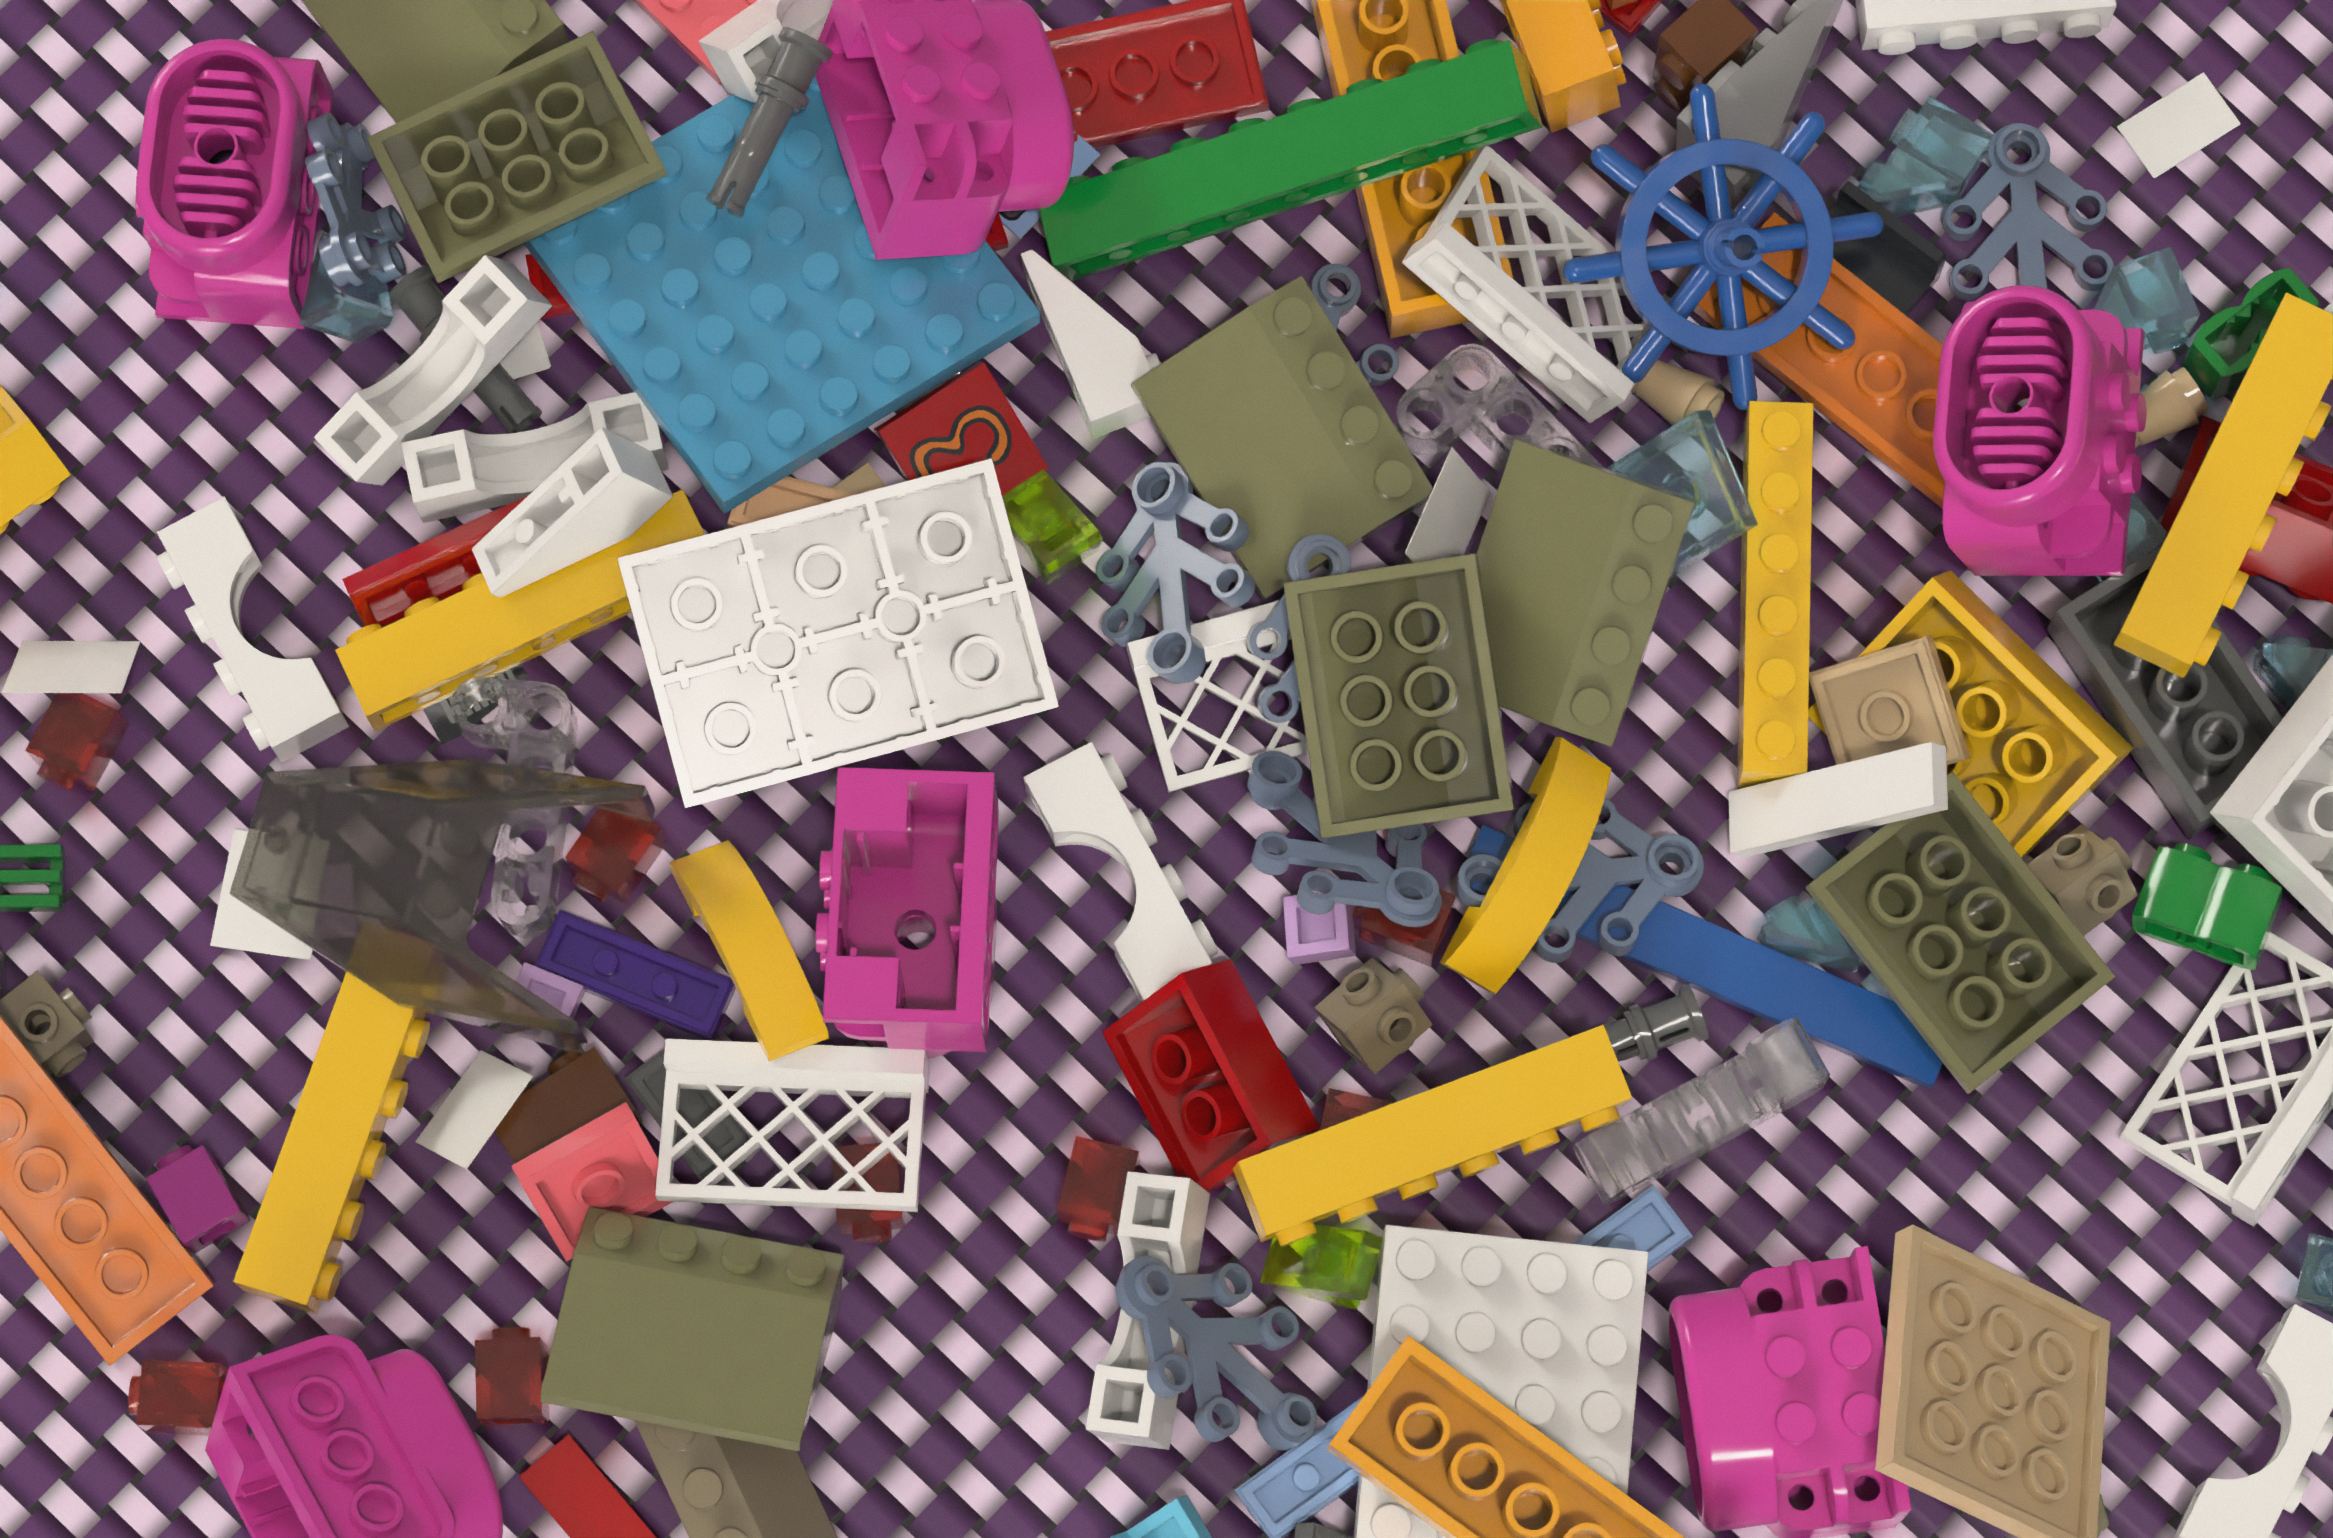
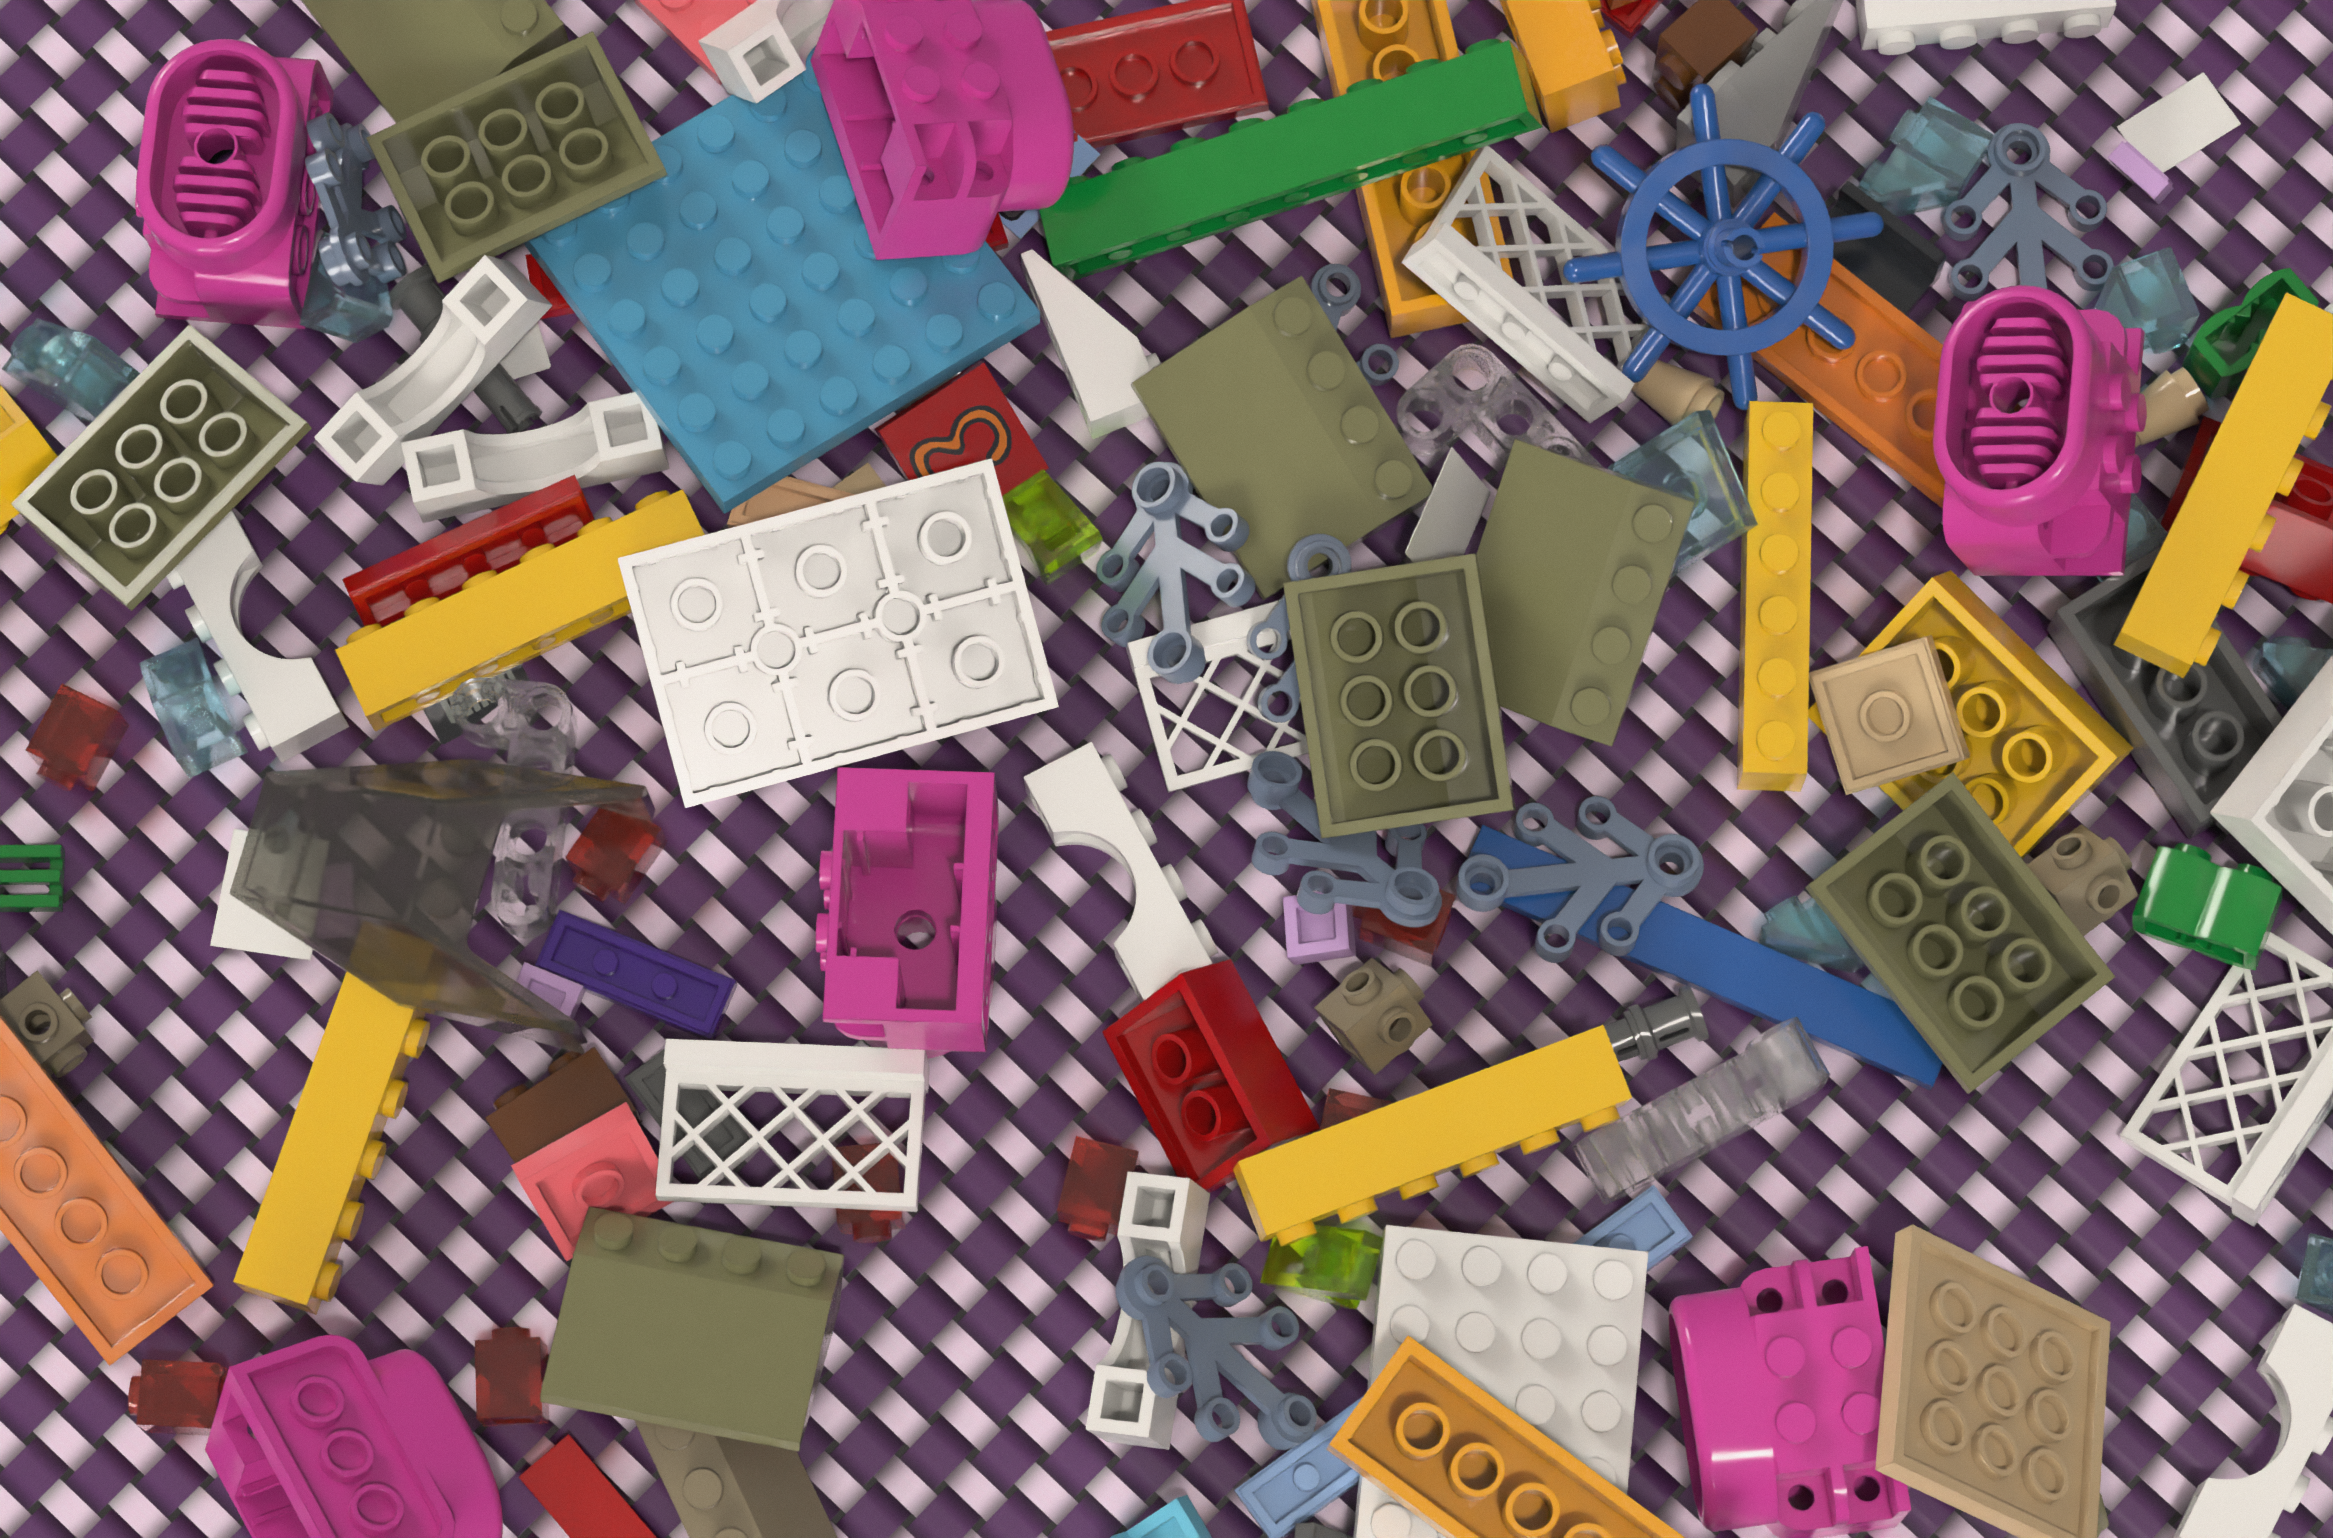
white sticker [2,641,140,693] -> none
magenta brick [146,1145,250,1254] -> none
white sticker [415,1050,533,1170] -> none
white slope [472,427,673,598] -> none
yellow slope [669,840,829,1062] -> none
dark grey pin [706,27,833,218] -> none
yellow slope [1440,737,1611,994] -> none
white tile [1728,742,1948,858] -> none
none -> clear light blue slope [2,318,140,423]
none -> olive slope [11,324,312,611]
none -> clear light blue slope [139,638,248,778]
none -> lavender tile [2108,141,2174,204]

